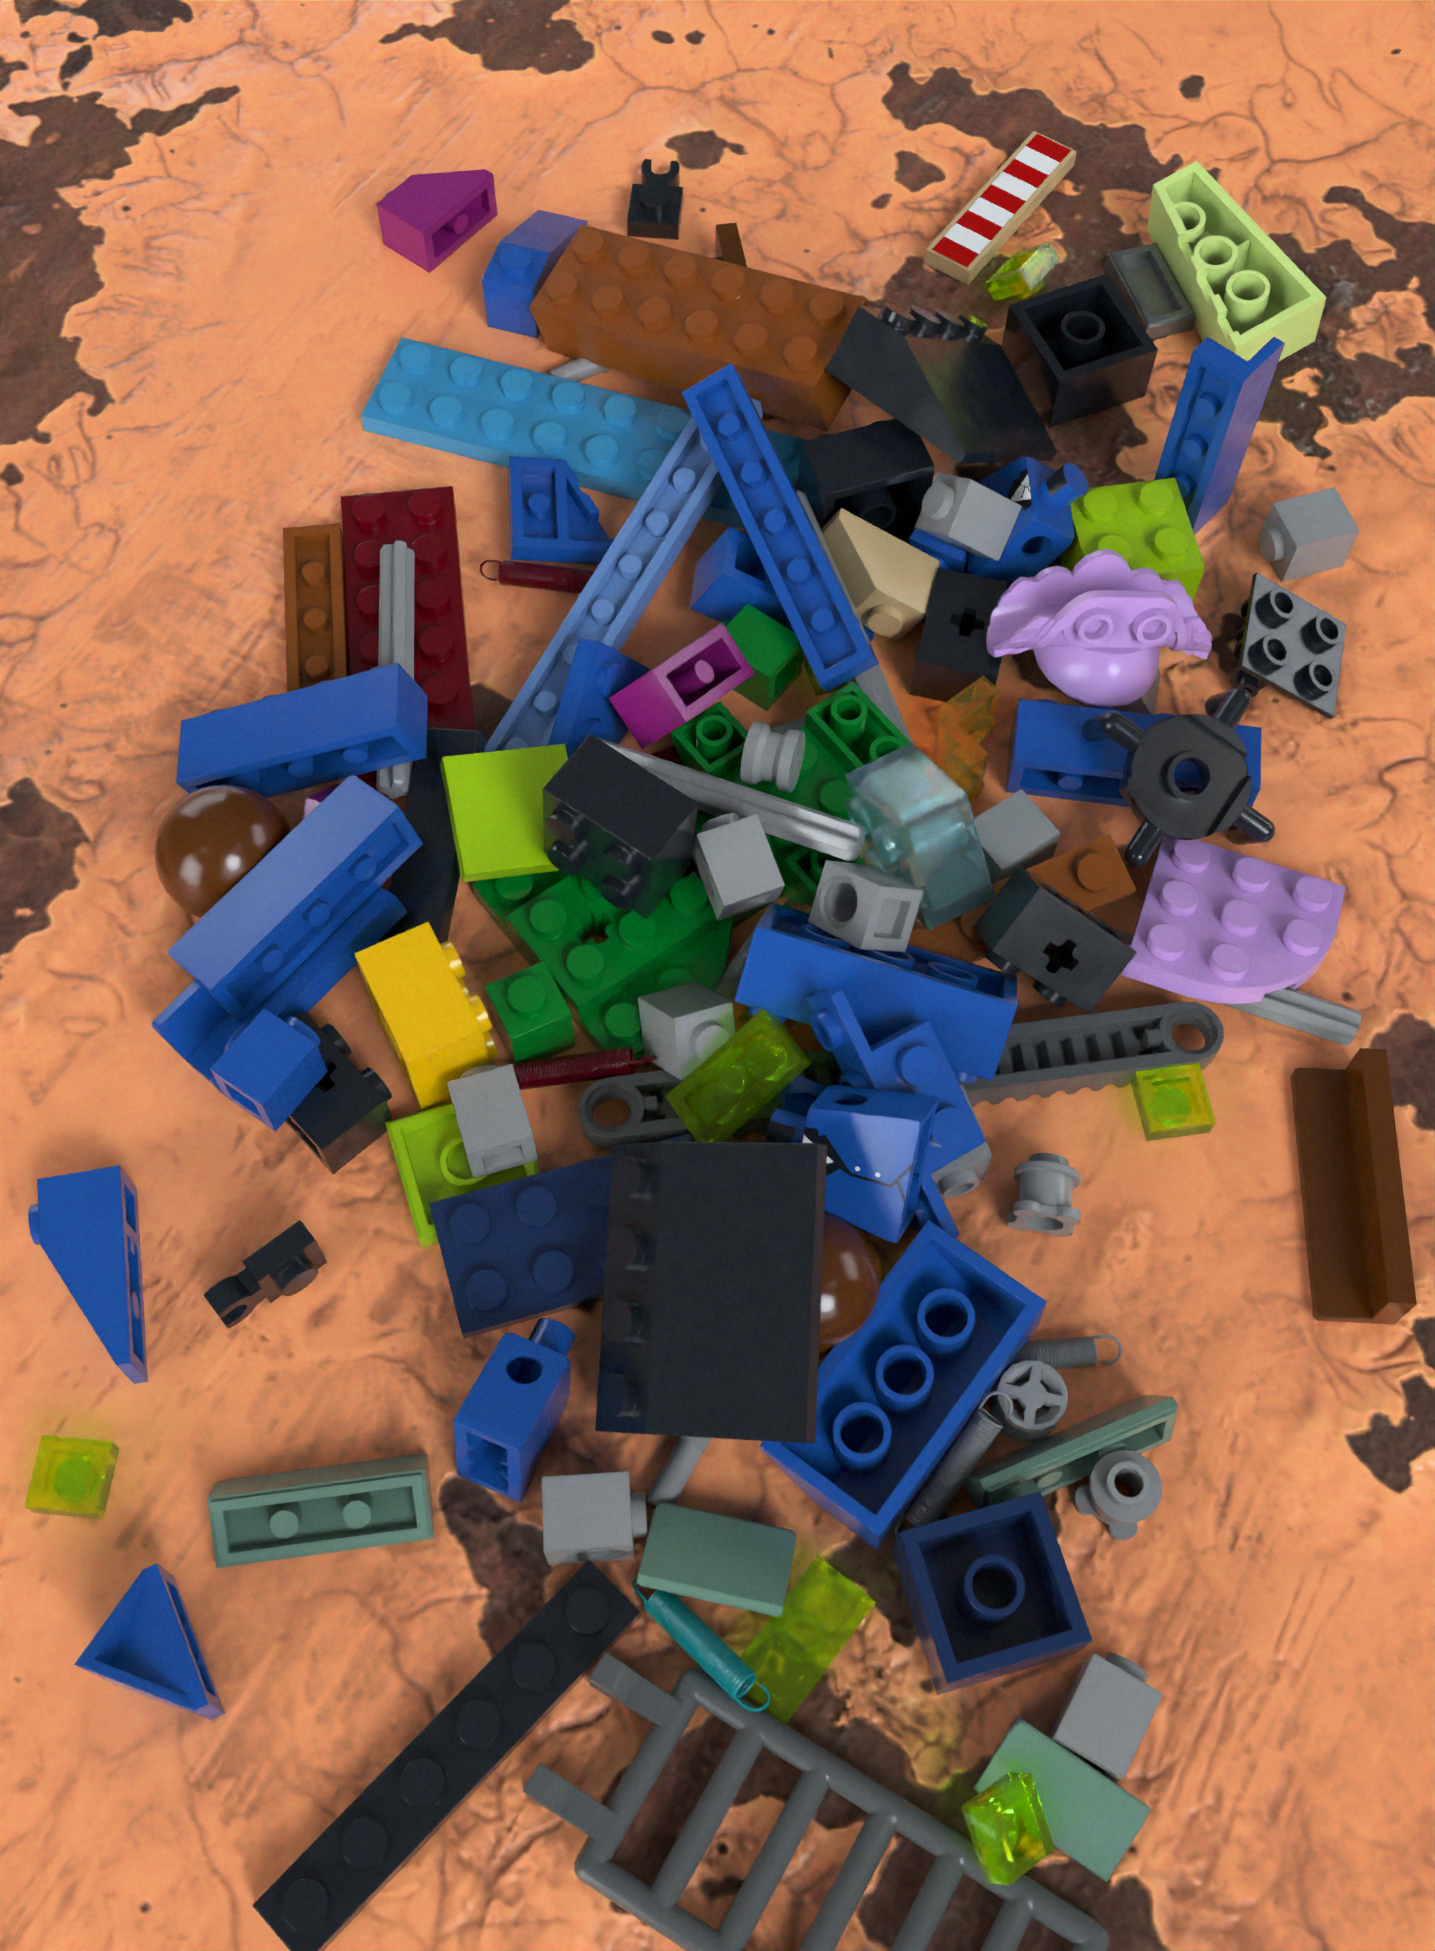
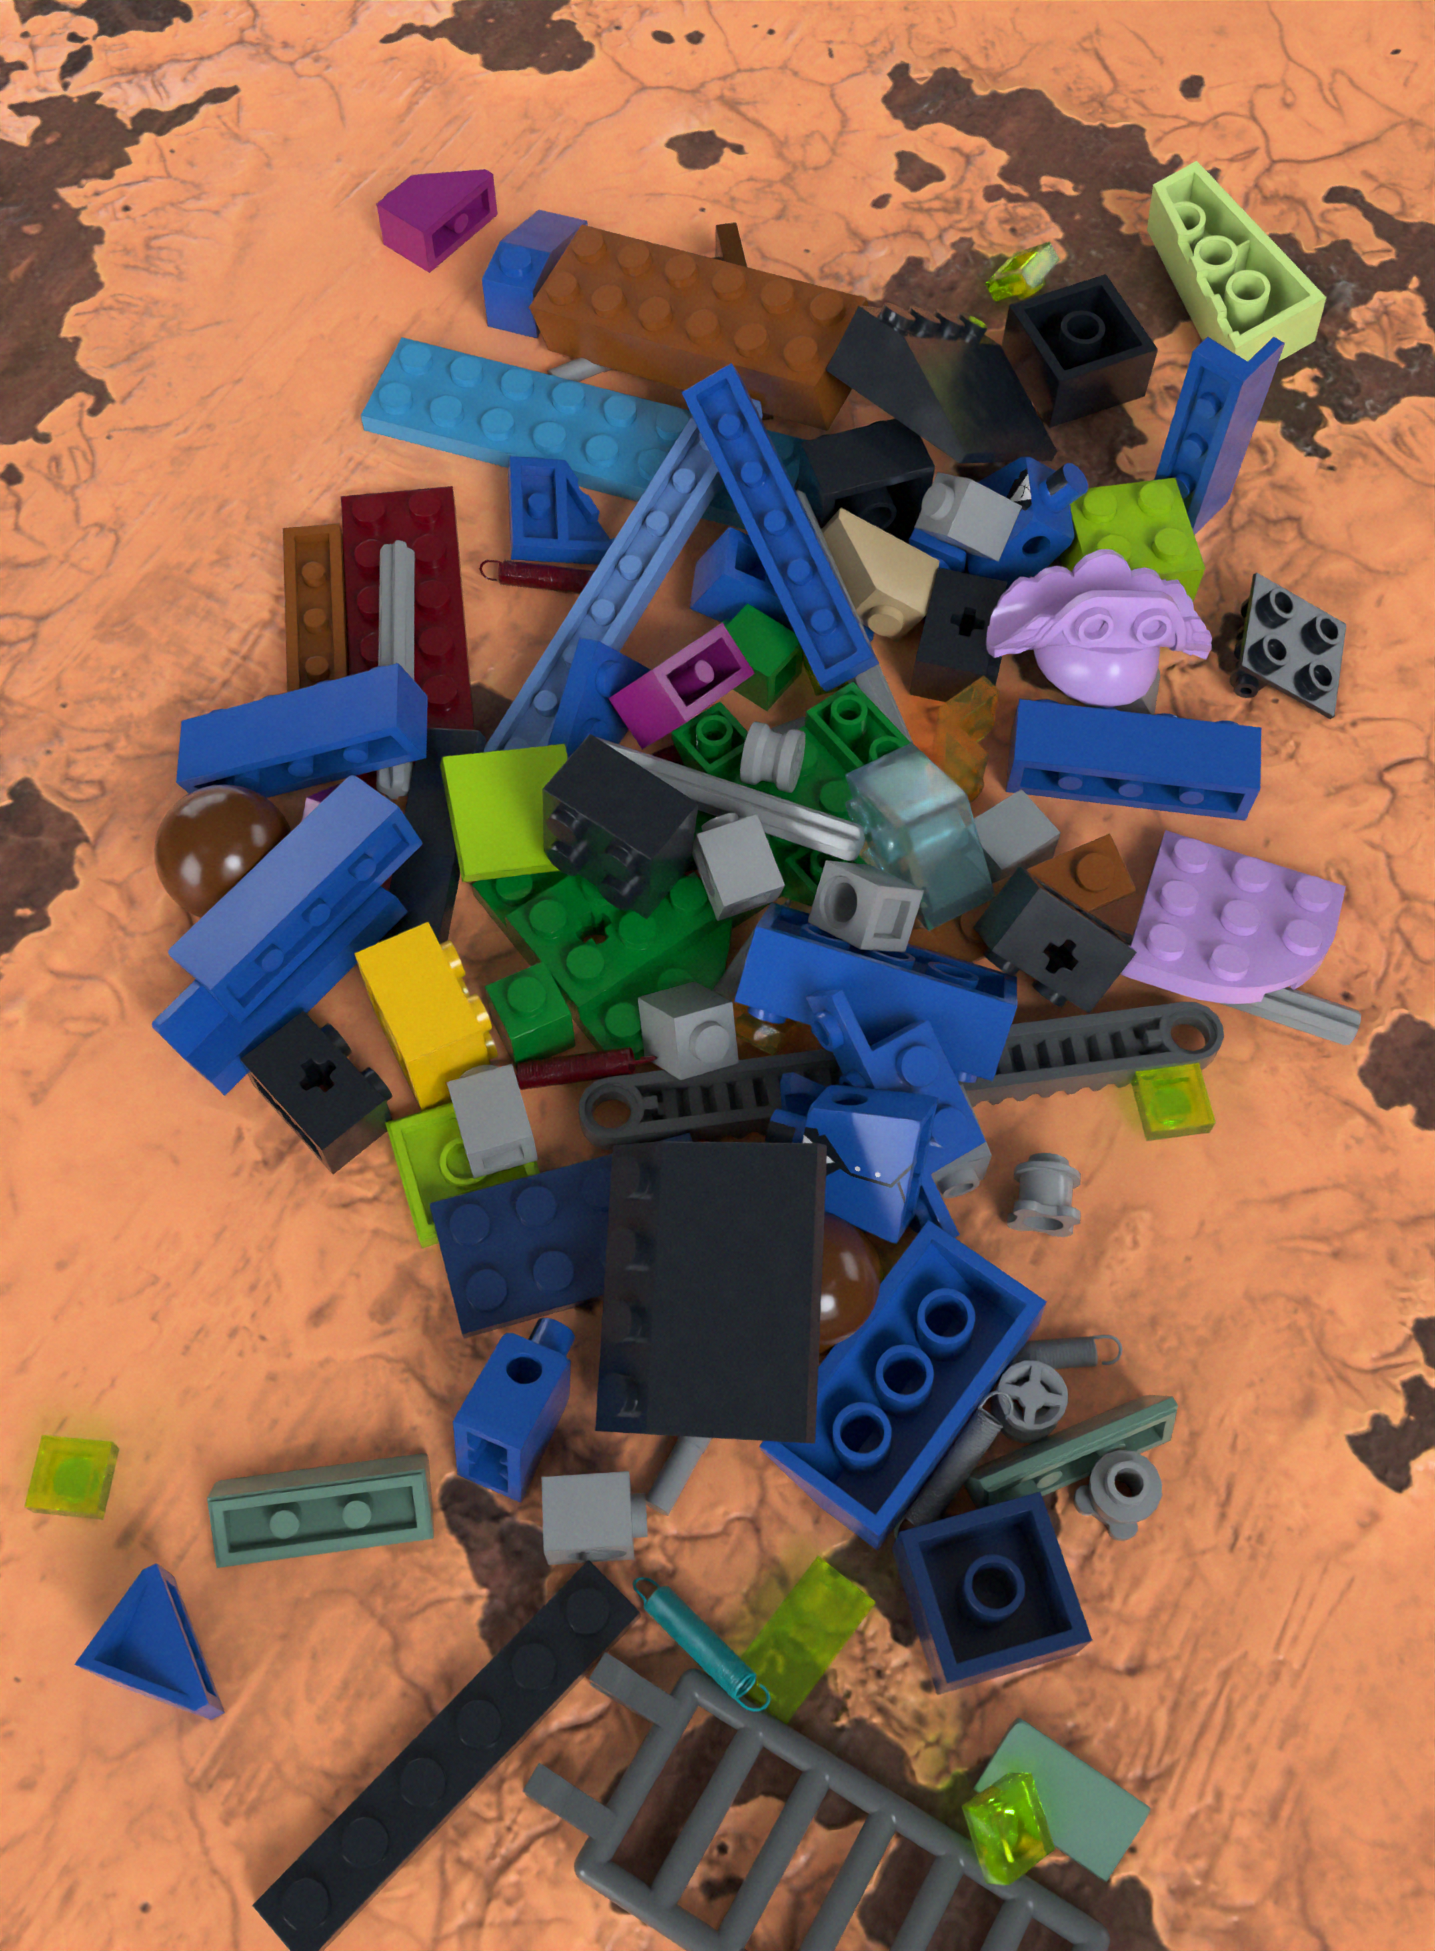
blue slope [28,1165,148,1384] -> none
black plate [204,1220,327,1329] -> none
blue brick [210,1008,328,1132] -> none
black plate [627,159,683,240] -> none
sand green slope [636,1502,797,1617] -> none
clear neon green plate [665,1009,811,1142] -> none
tile [924,131,1077,285] -> none
light grey brick [1047,1653,1163,1783] -> none
black plate [1082,687,1275,869] -> none
flat silver tile [1104,243,1196,340] -> none
light grey brick [1258,487,1360,582] -> none
reddish brown panel [1290,1048,1417,1324] -> none

